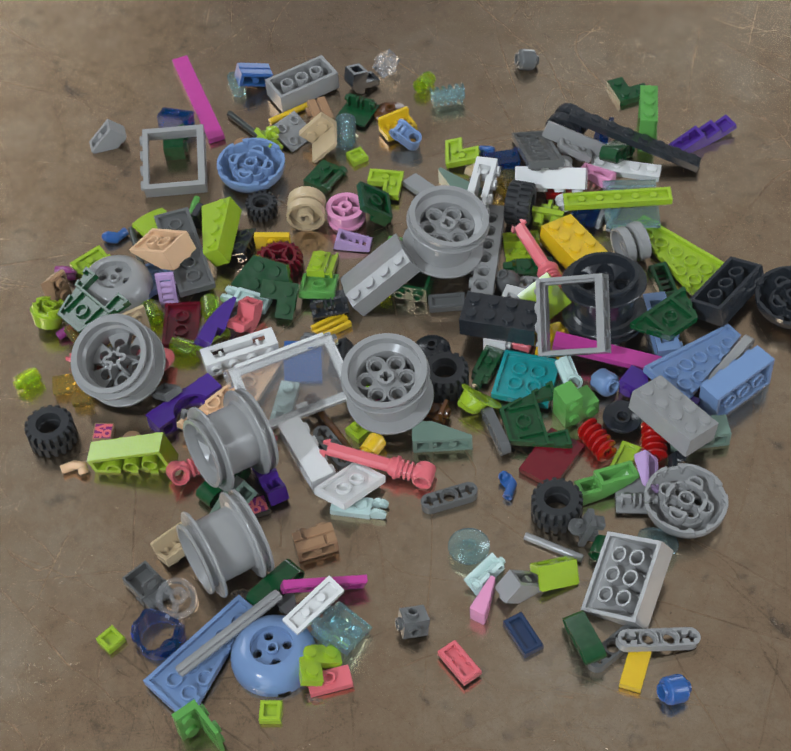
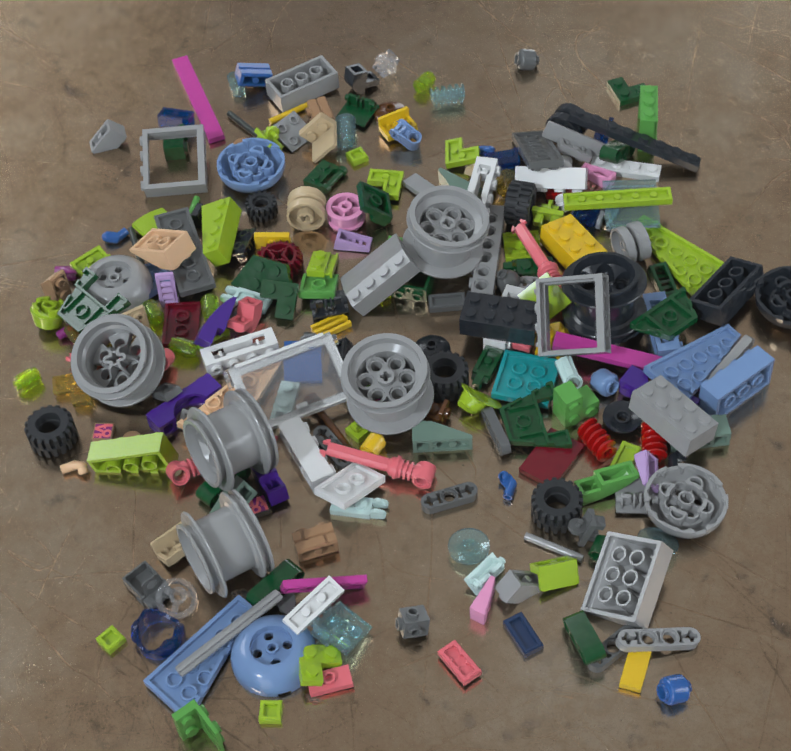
dark purple slope [668,114,737,153] -> none

